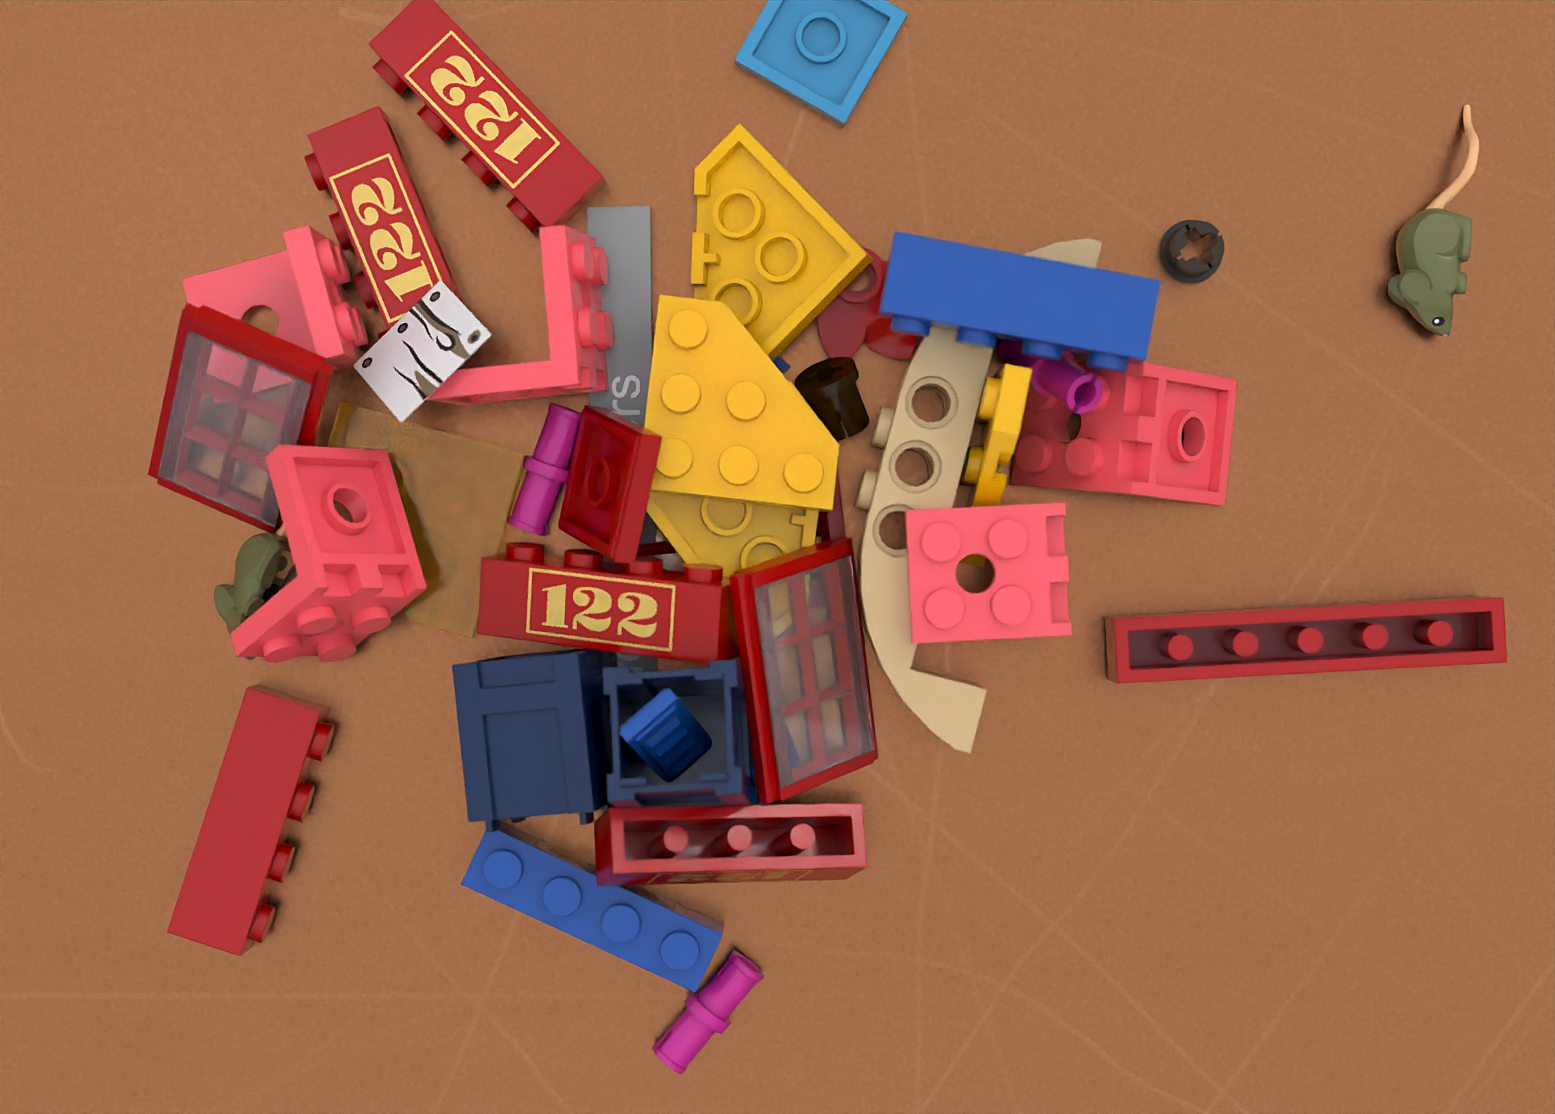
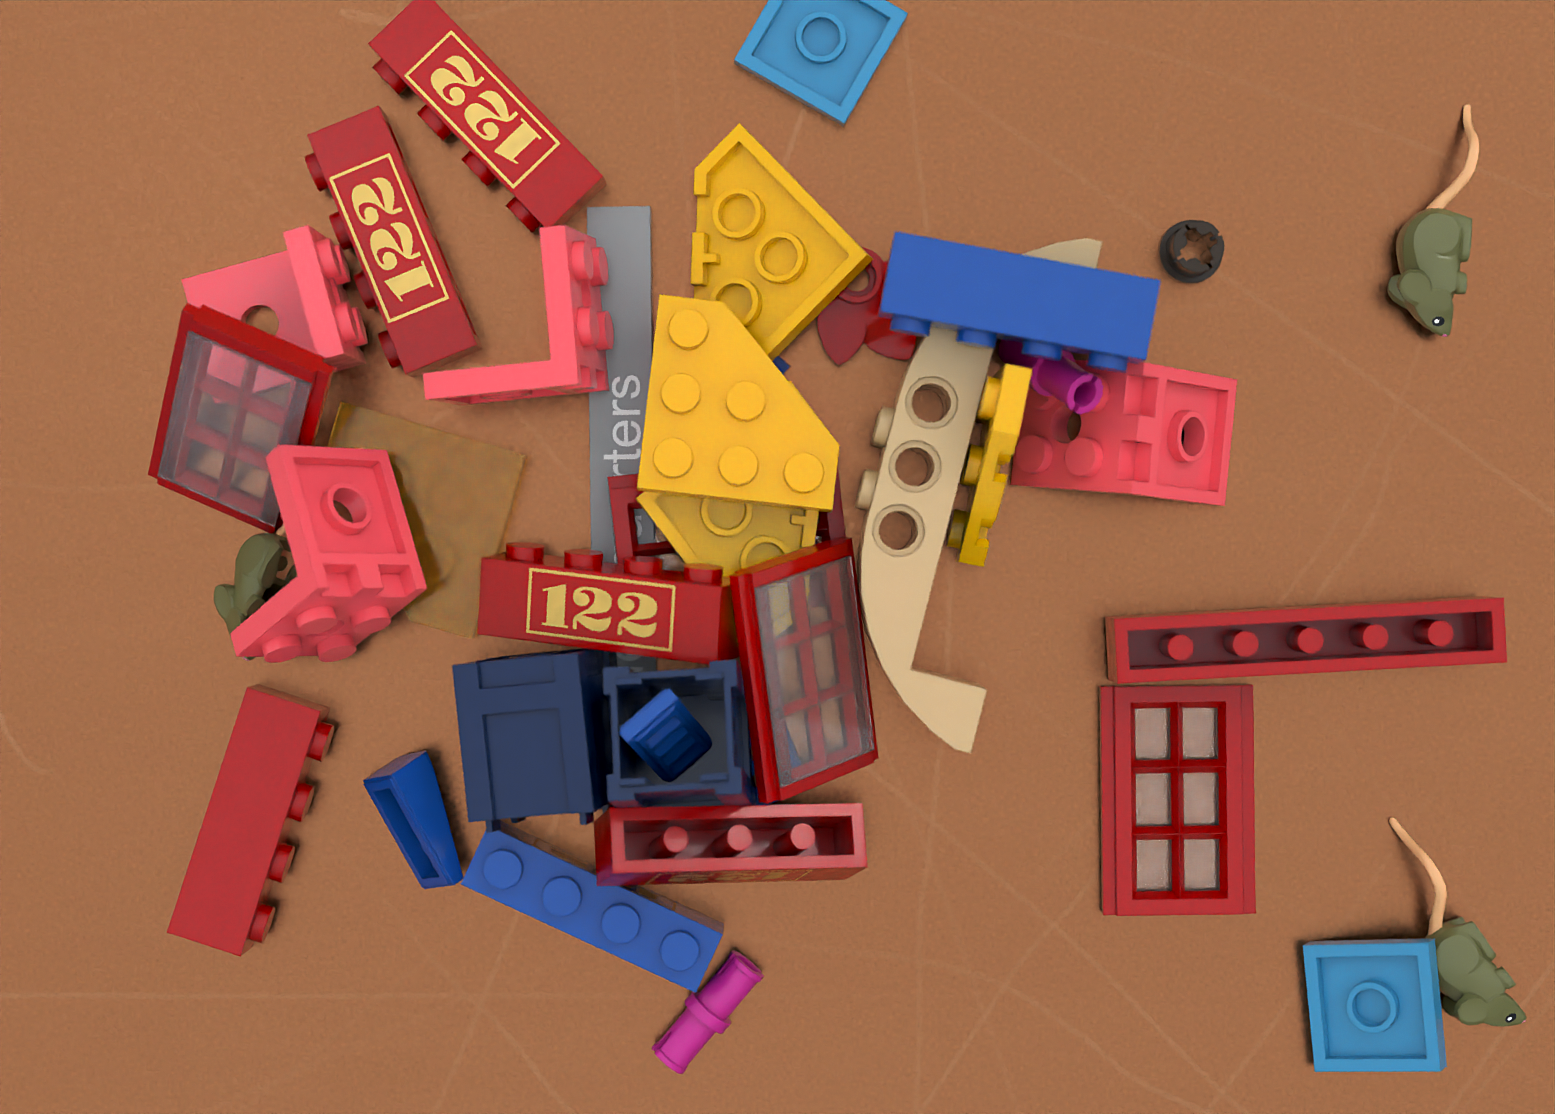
white sticker [353,280,492,423] -> none
dark pink pin [507,402,582,536] -> none
red tile [558,405,662,564] -> none
dark brown bush [794,357,870,441] -> none
coral bracket [905,502,1072,644] -> none
none -> blue slope [363,750,464,889]
none -> red piece [1099,684,1256,916]
none -> dark azure tile [1303,938,1447,1072]
none -> olive animal [1389,817,1527,1027]

